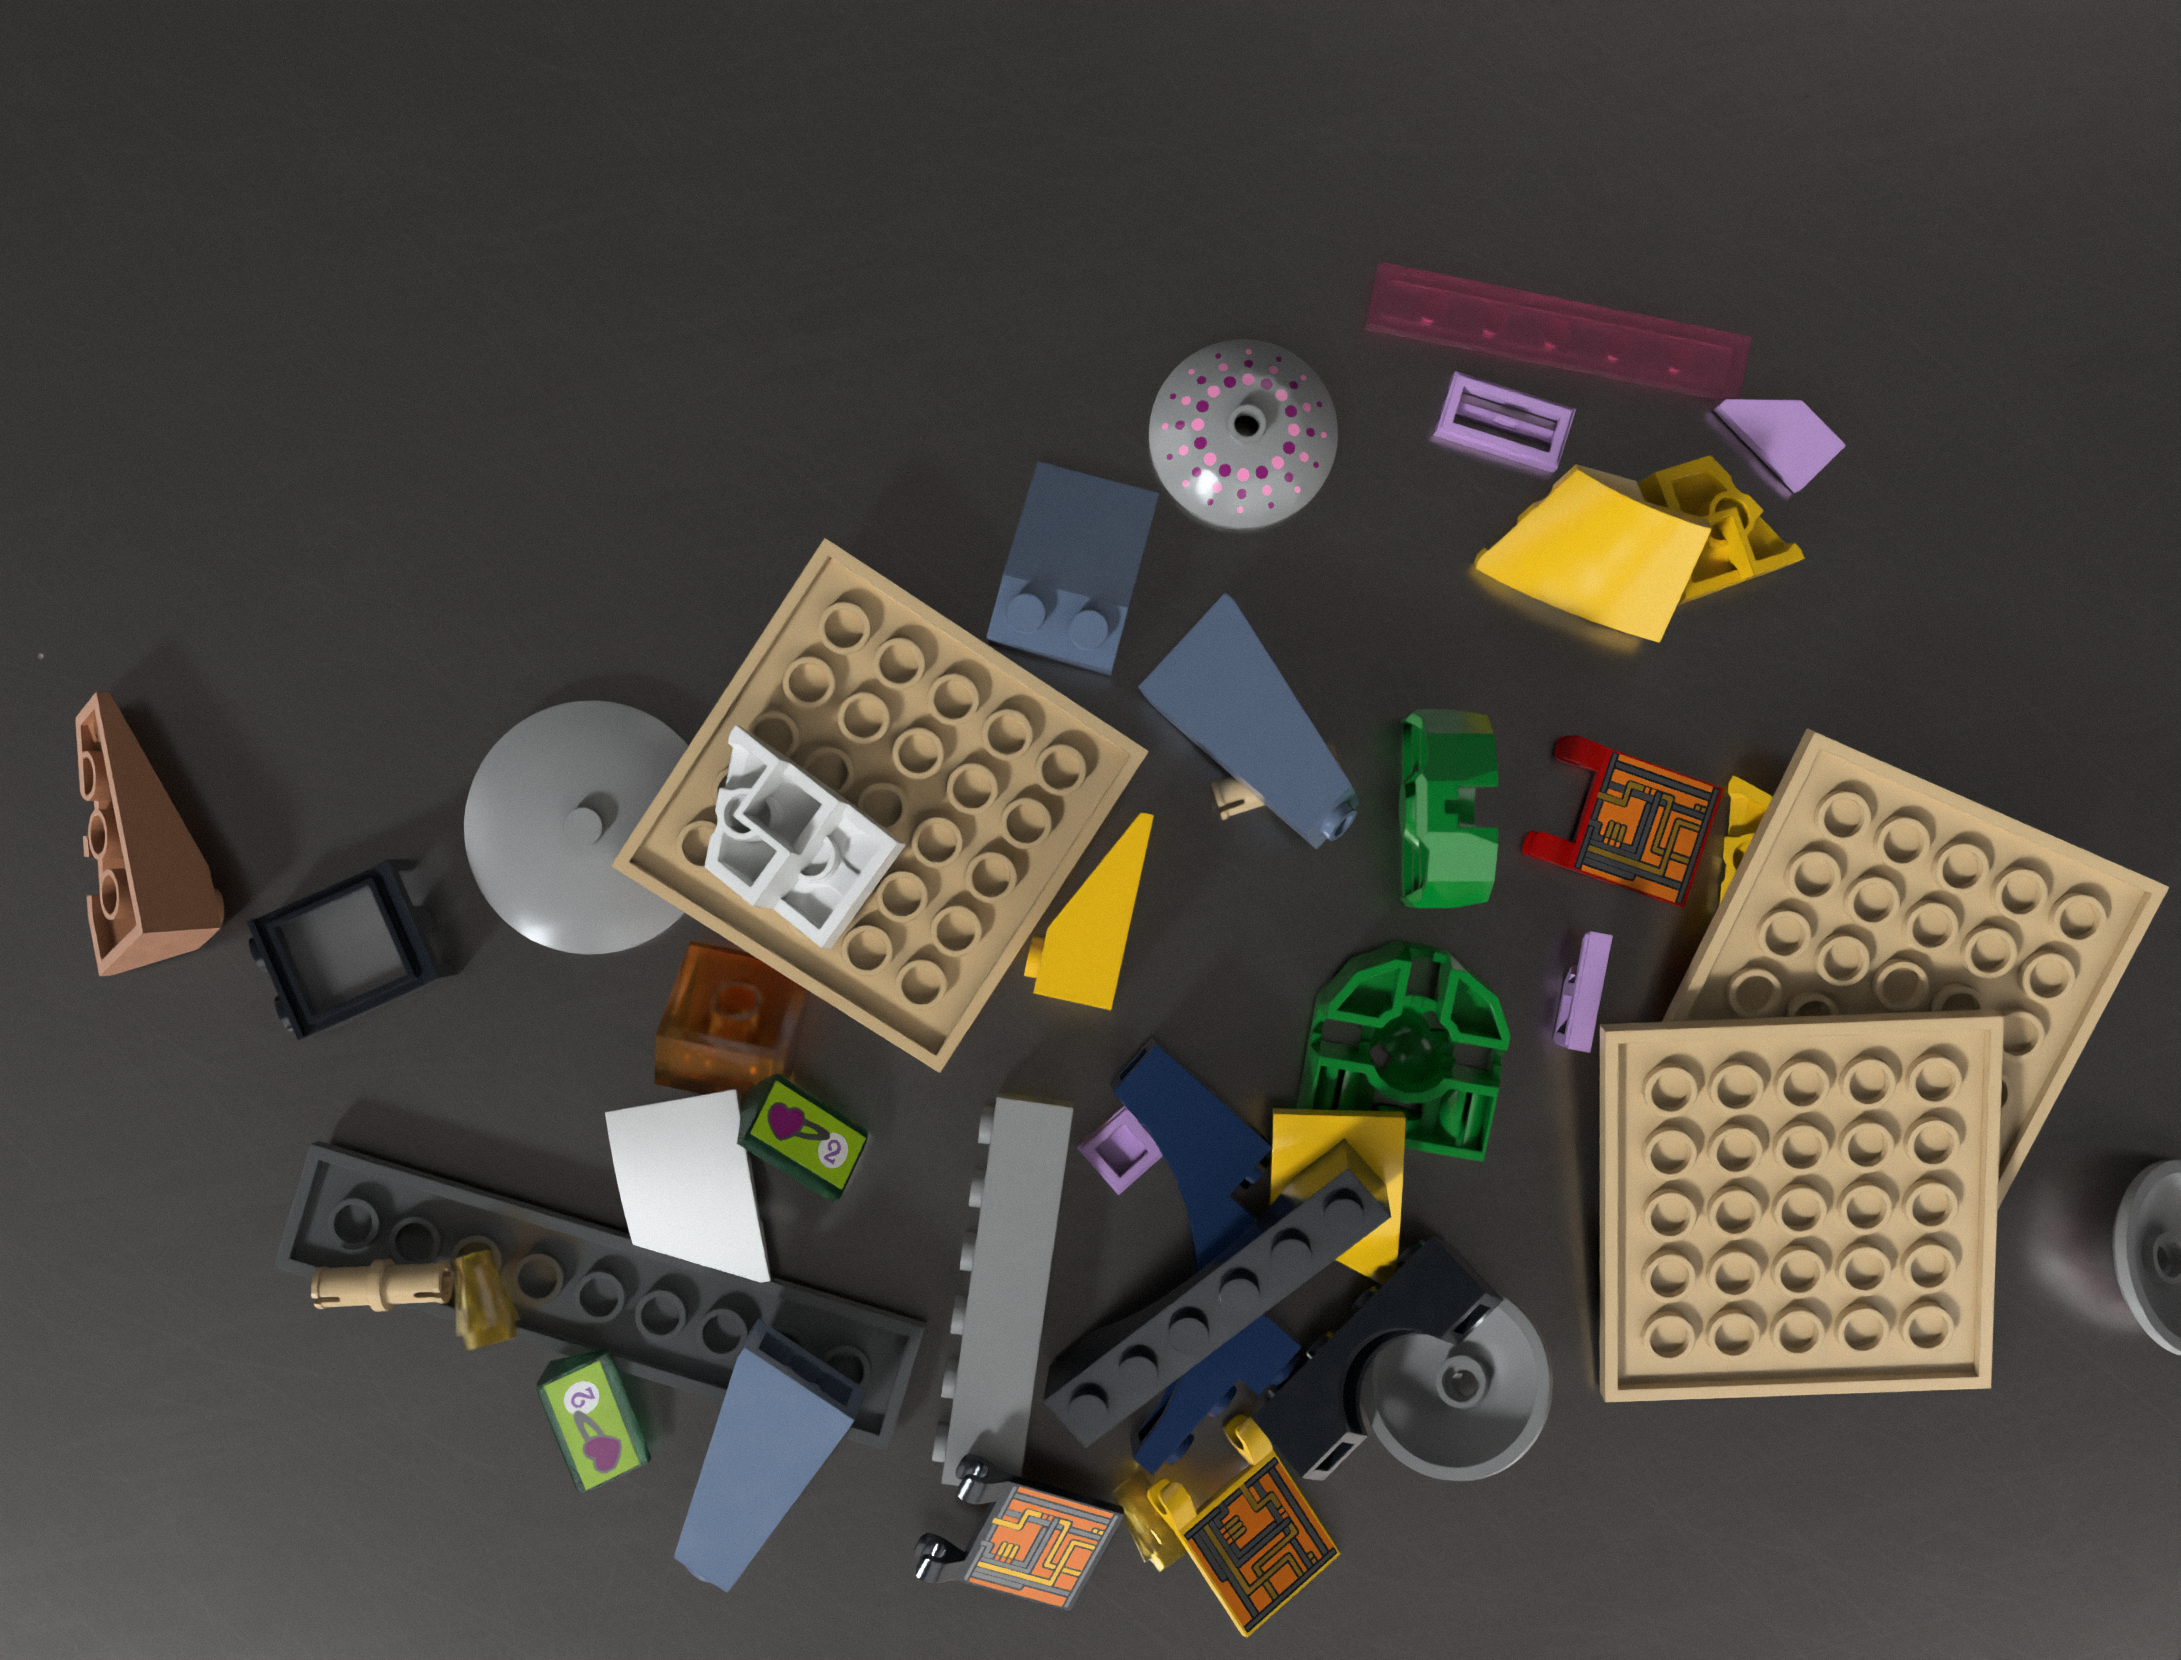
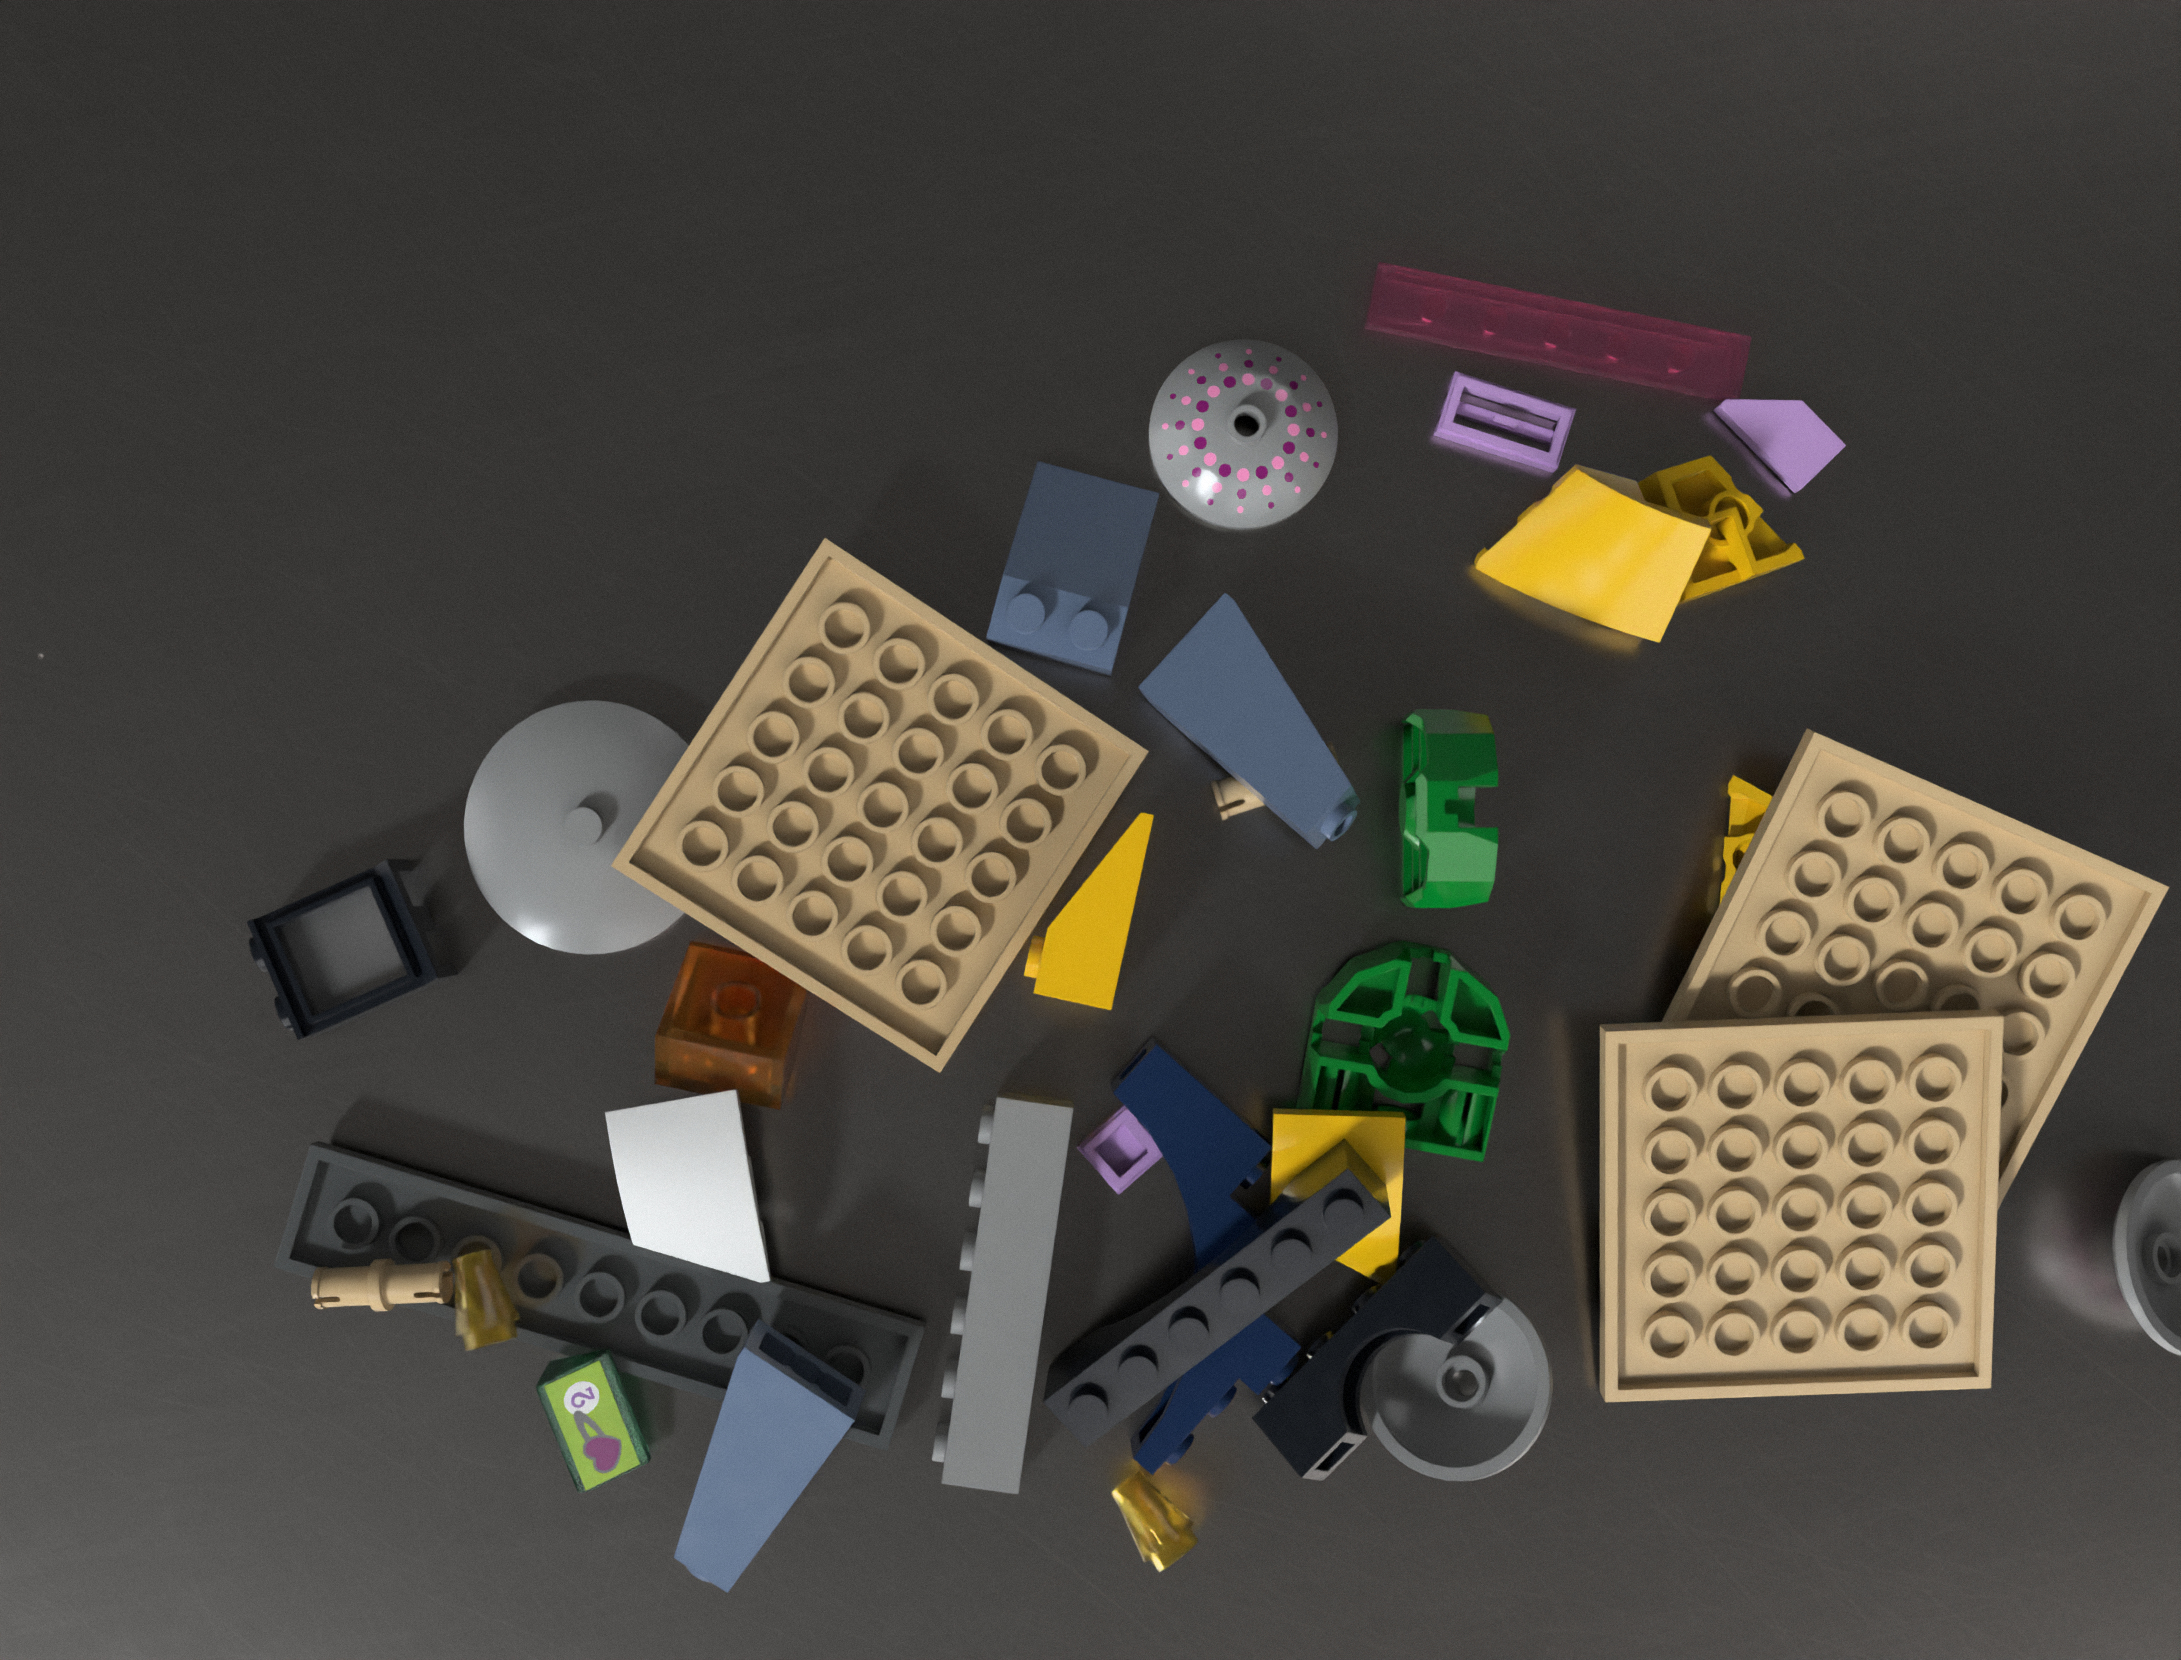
nougat wedge [75,692,224,976] -> none
white slope [704,725,906,949] -> none
slope [737,1073,868,1203] -> none
flag [914,1454,1125,1612] -> none
flag [1147,1414,1341,1638] -> none
flag [1522,735,1724,908] -> none
lavender tile [1553,931,1613,1053] -> none

